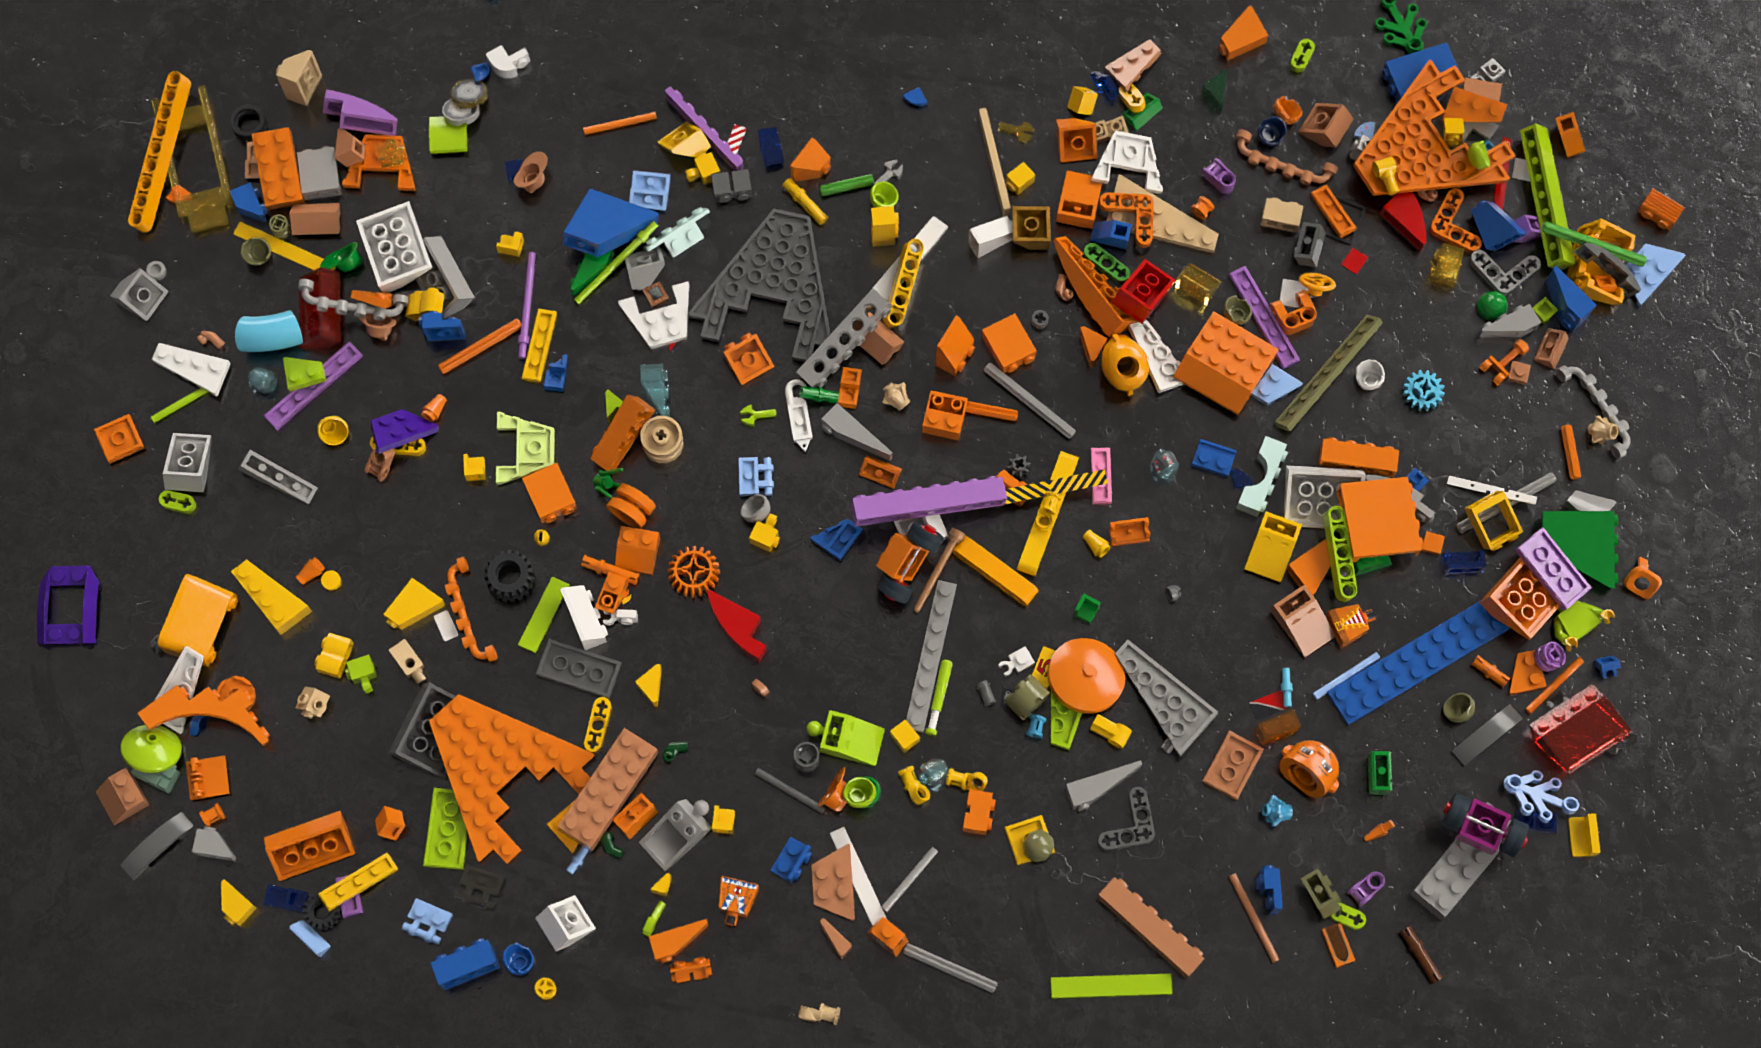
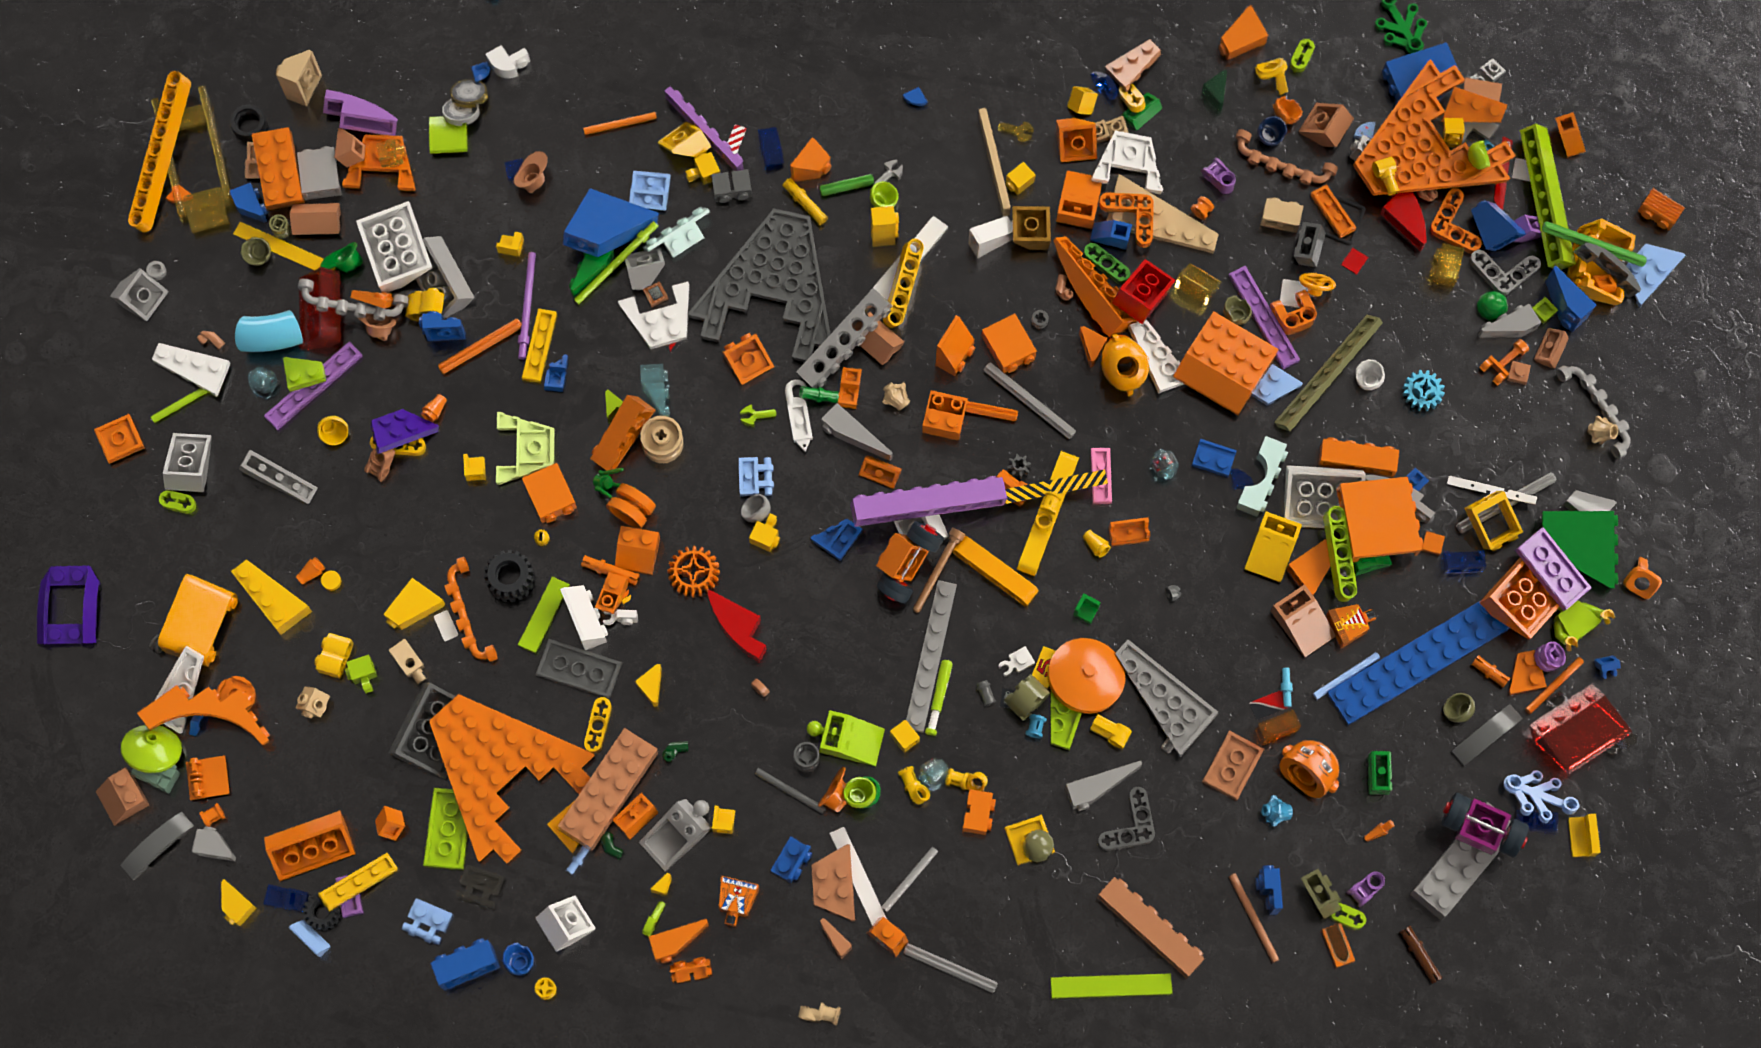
orange axle [1561,425,1581,480] -> none
none -> yellow piece [1255,58,1288,95]

